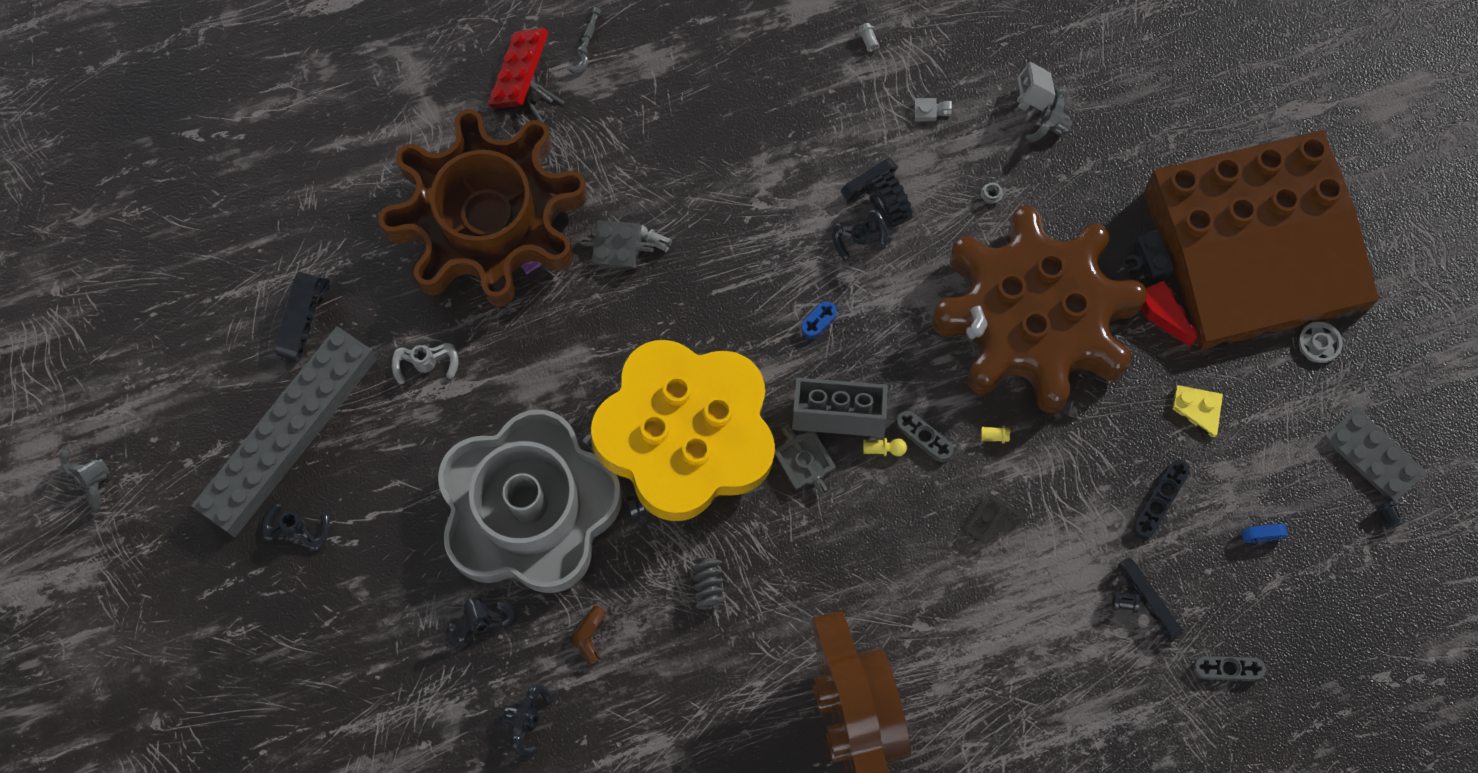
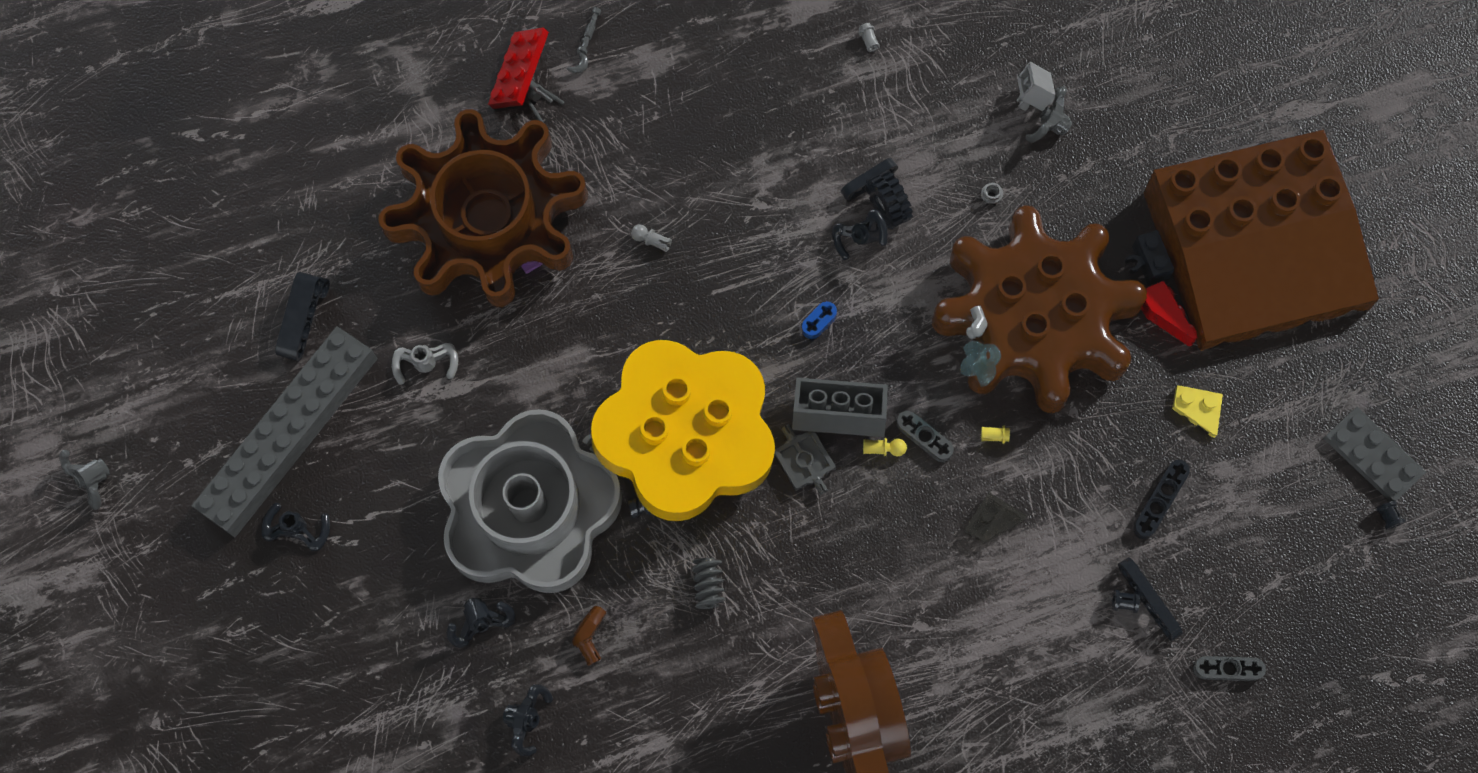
dark grey plate [580,220,654,268] -> none
light grey plate [915,98,952,122] -> none
blue beam [1241,524,1288,543] -> none
light grey wheel [1298,322,1343,363] -> none
none -> clear light blue plate [960,341,1001,387]

